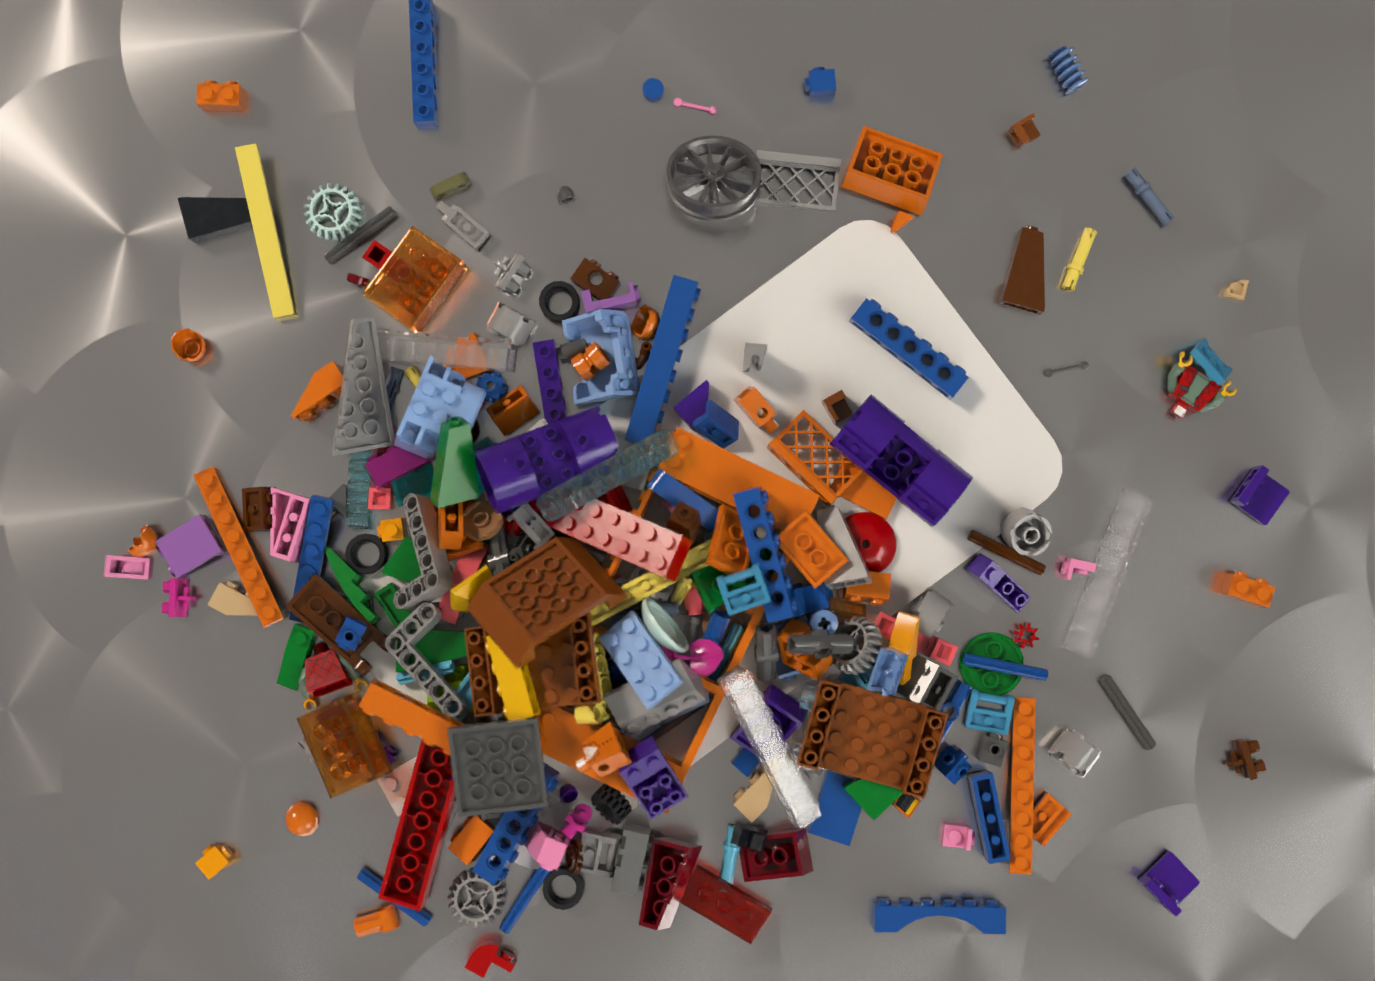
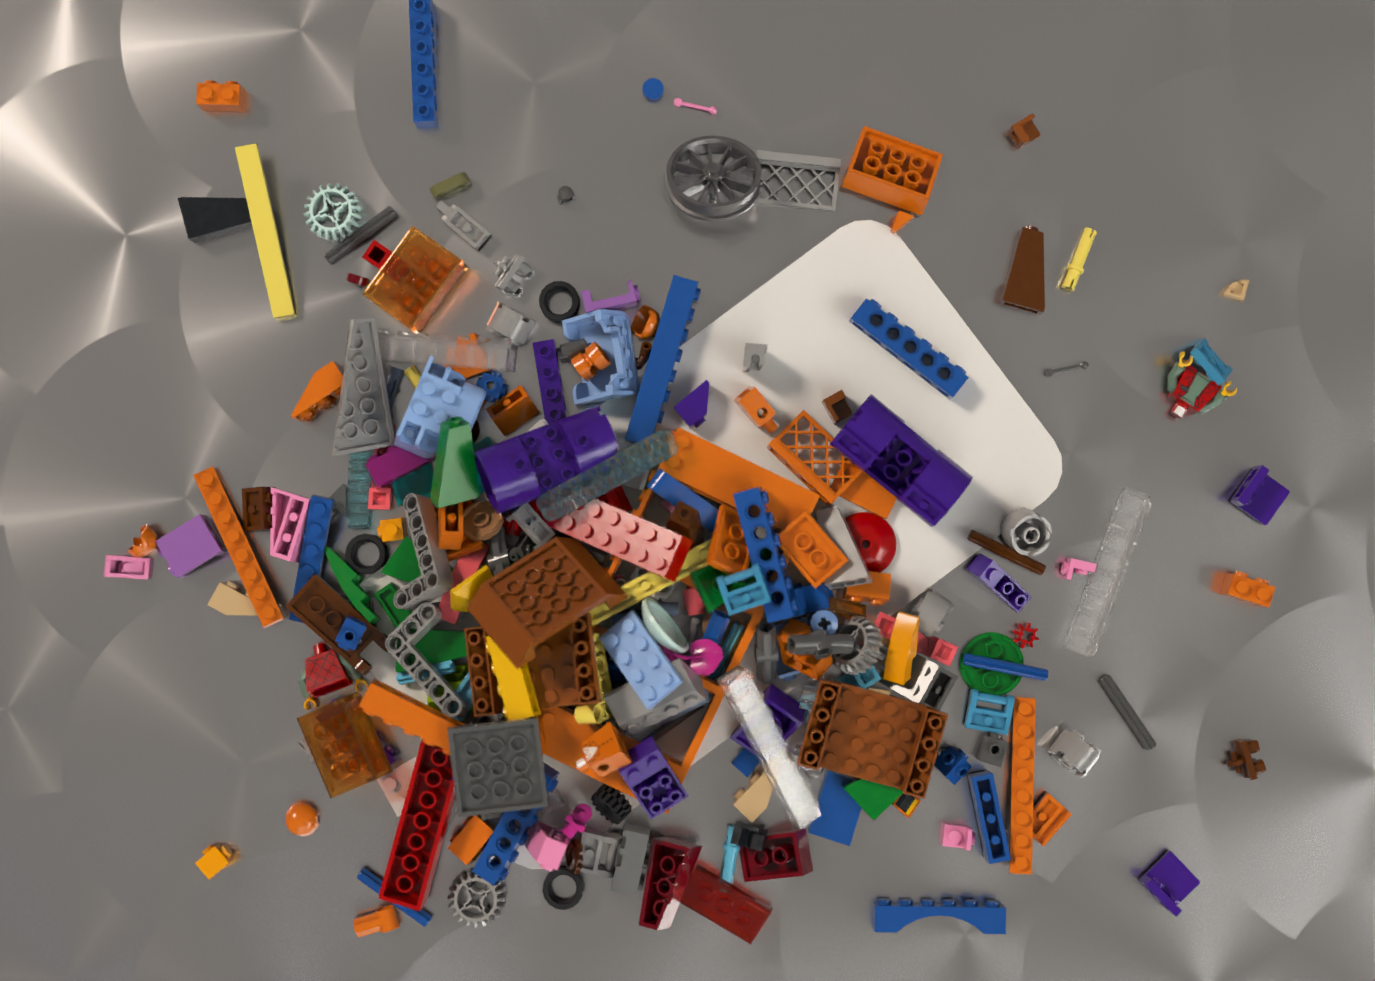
dark pink hips [161,578,197,617] -> none
orange hair [170,328,206,362] -> none
green slope [276,623,318,691] -> none
red brick [464,940,517,978] -> none
blue axle [499,866,550,934] -> none
dark purple hinge [559,783,578,803] -> none
reddish brown brick [570,258,621,301] -> none
light yellow axle [670,577,692,606] -> none
blue panel [693,399,739,449] -> none
blue brick [804,67,836,98] -> none
medium blue hinge [867,647,909,696] -> none
blue piece [940,679,972,744] -> none
medium blue piece [1047,46,1089,95] -> none
sand blue pin [1124,167,1174,226] -> none

